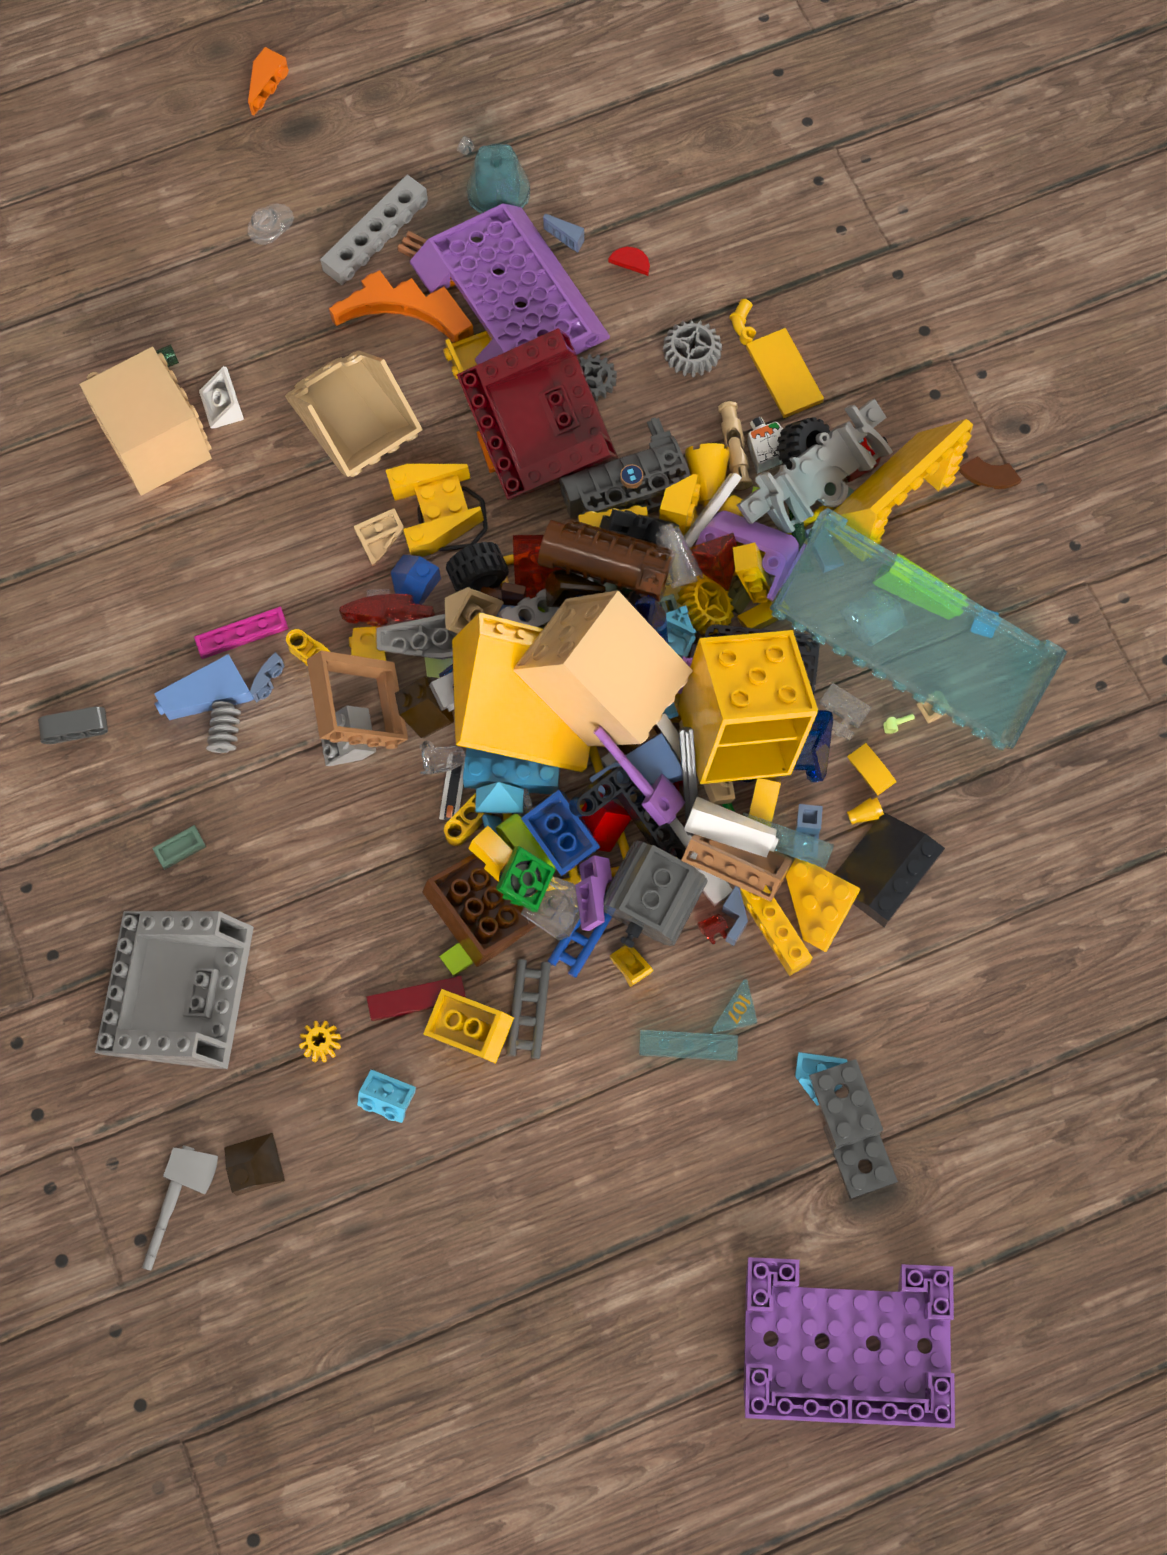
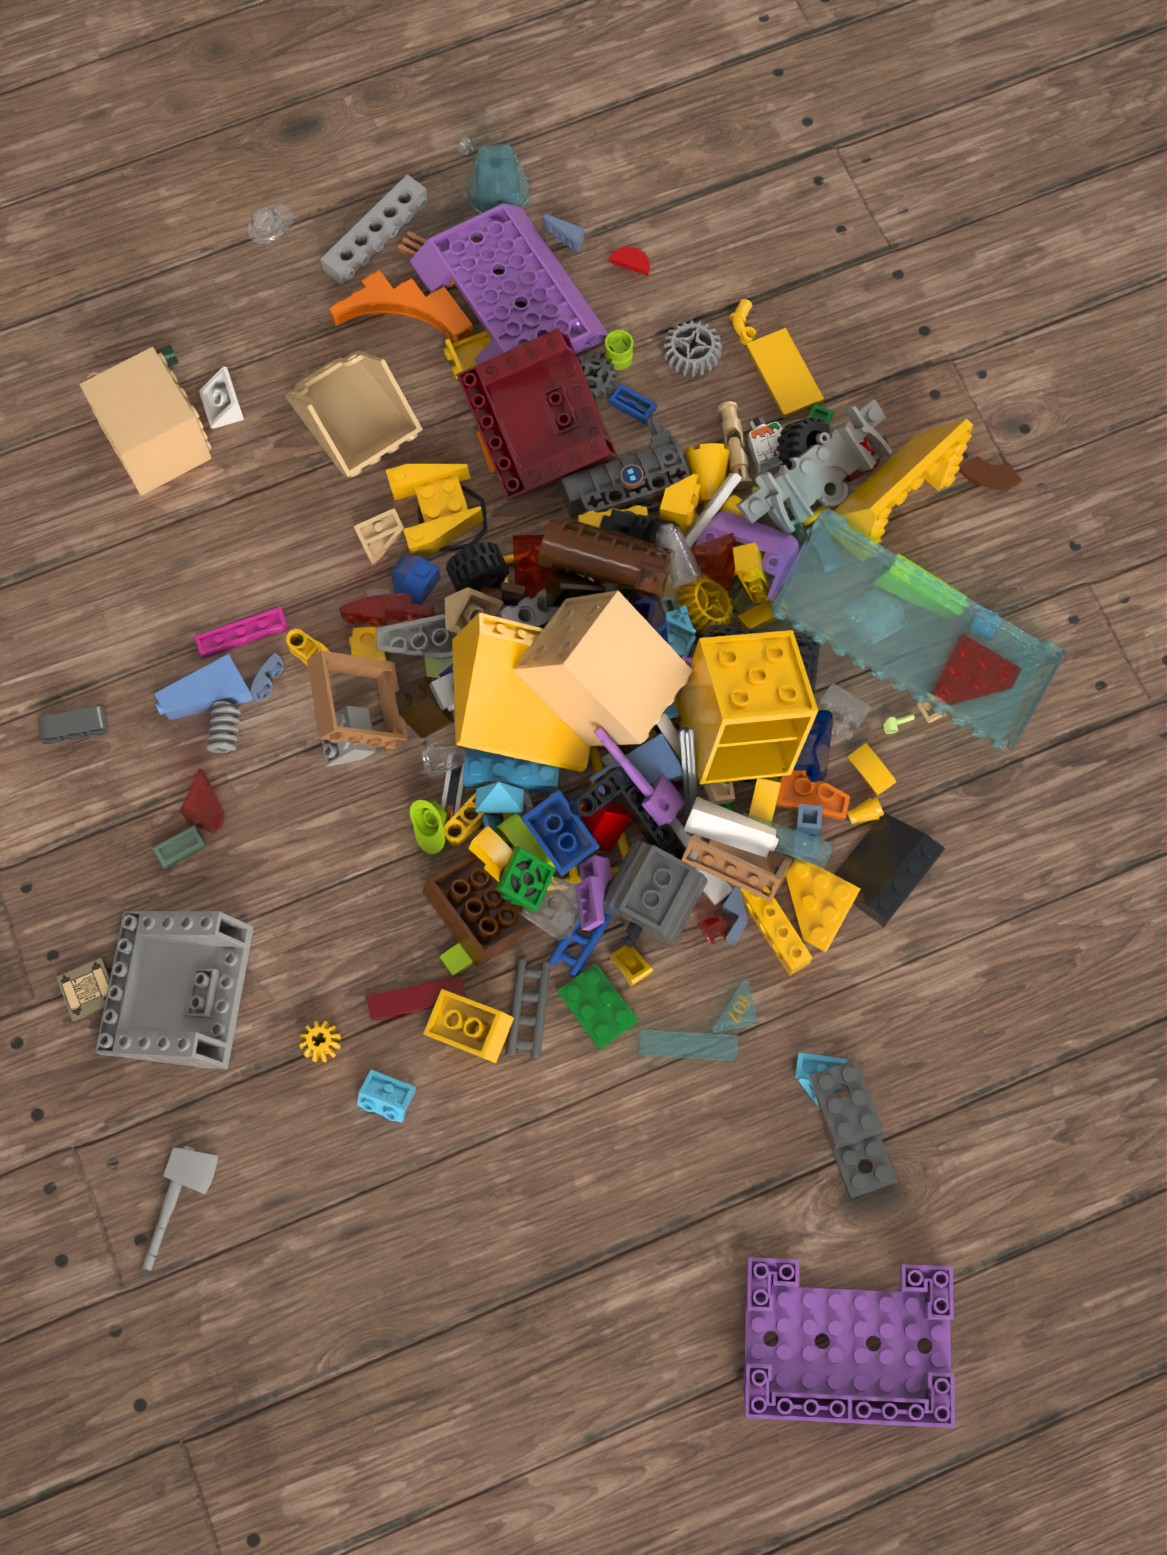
dark brown slope [224,1133,285,1196] -> none
orange slope [248,47,289,116] -> none
none -> tile [56,958,118,1022]
none -> clear red slope [180,768,225,834]
none -> lime piece [410,799,448,854]
none -> green plate [557,963,639,1051]
none -> lime wheel [605,330,633,370]
none -> blue tile [608,384,657,425]
none -> orange wing [776,766,850,821]
none -> green tile [807,404,834,425]
none -> clear red plate [931,634,1022,705]

